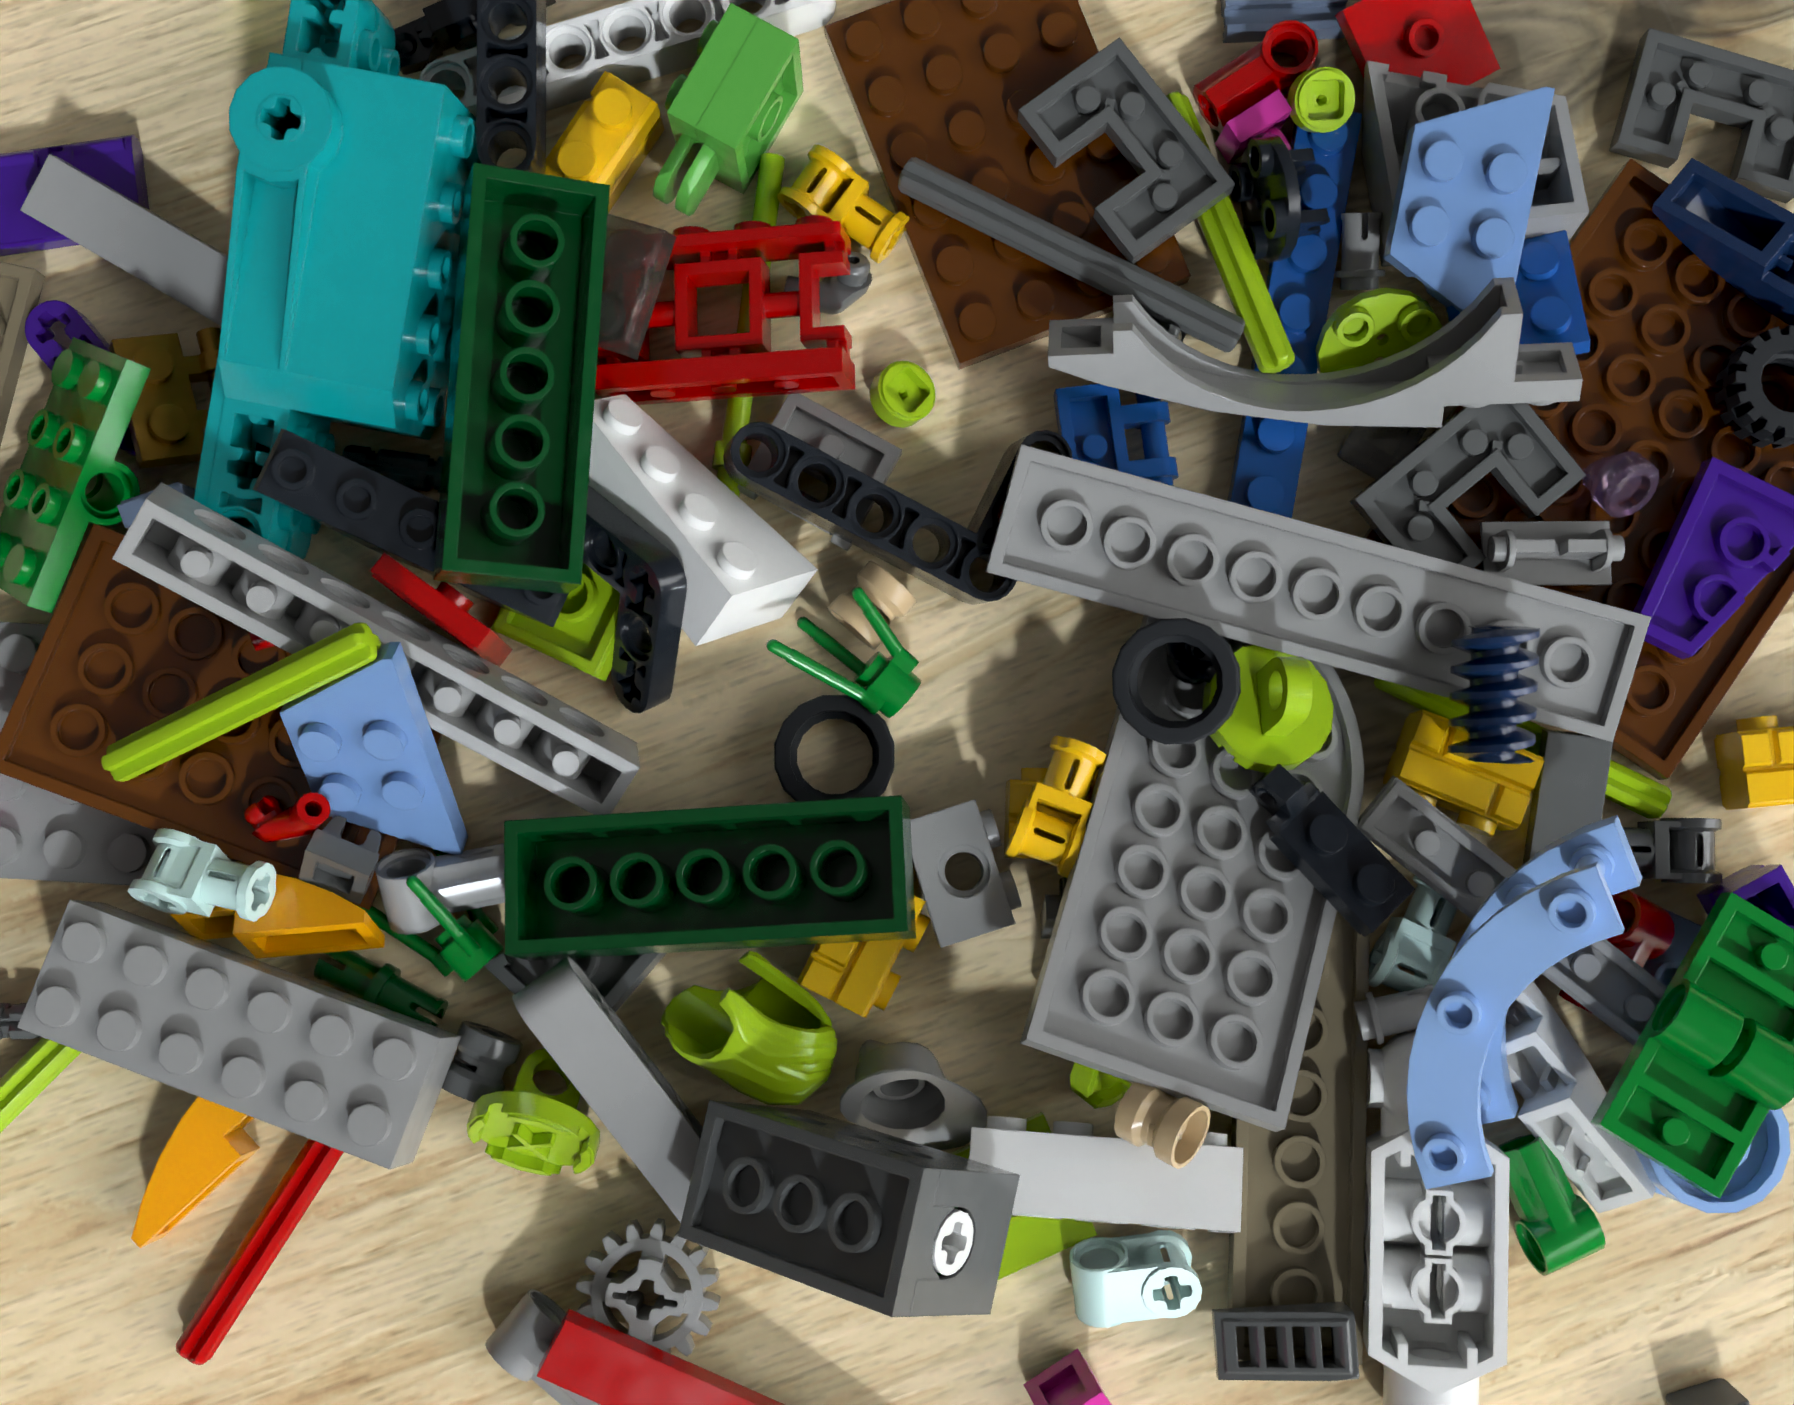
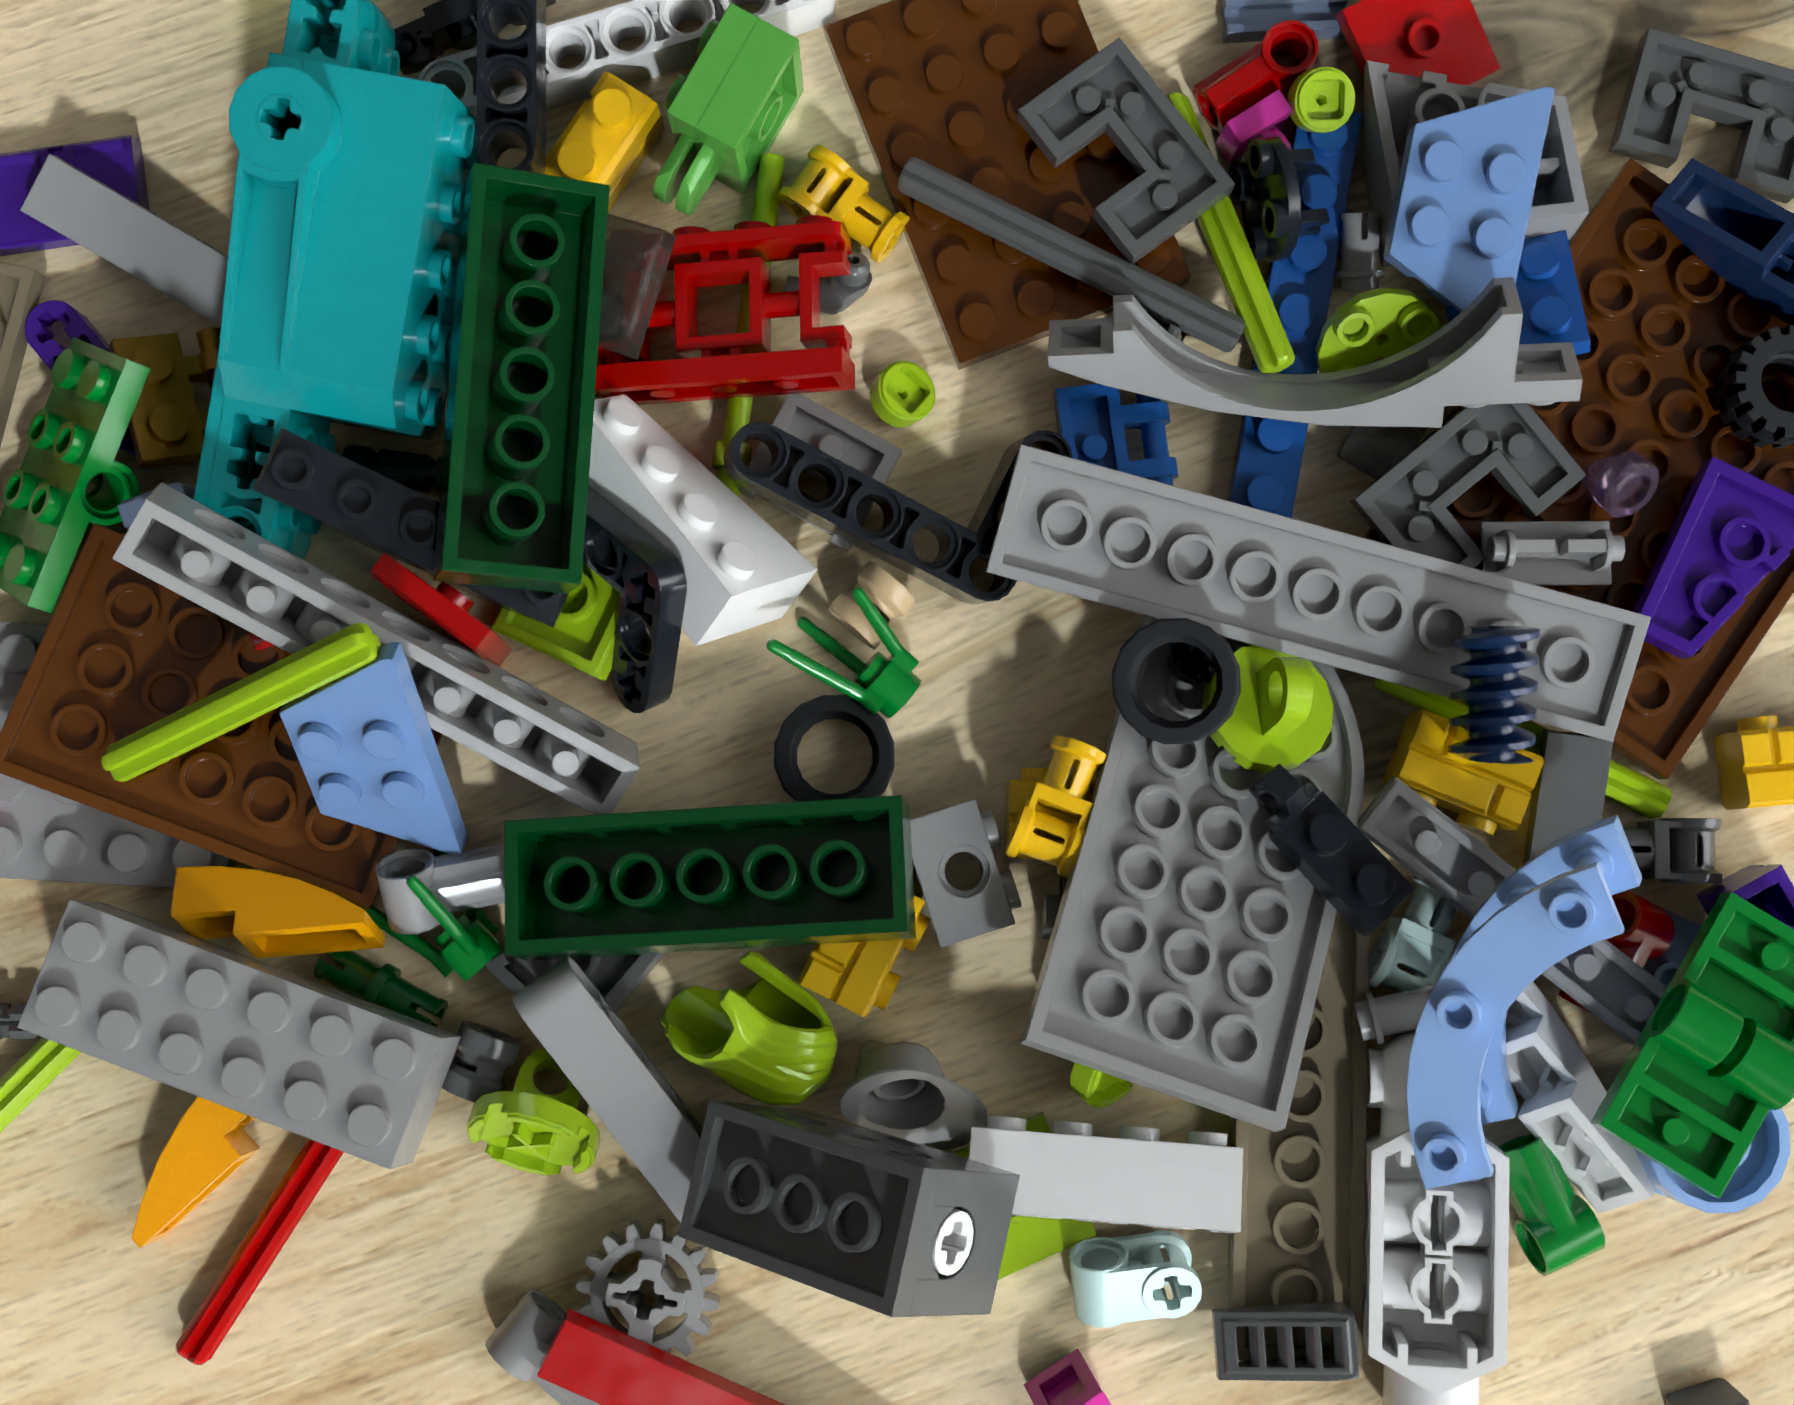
light aqua connector [128,828,277,922] -> none
red arm [244,792,330,843] -> none
dark grey tile [298,816,381,905] -> none
tan wheel [1114,1082,1210,1169] -> none

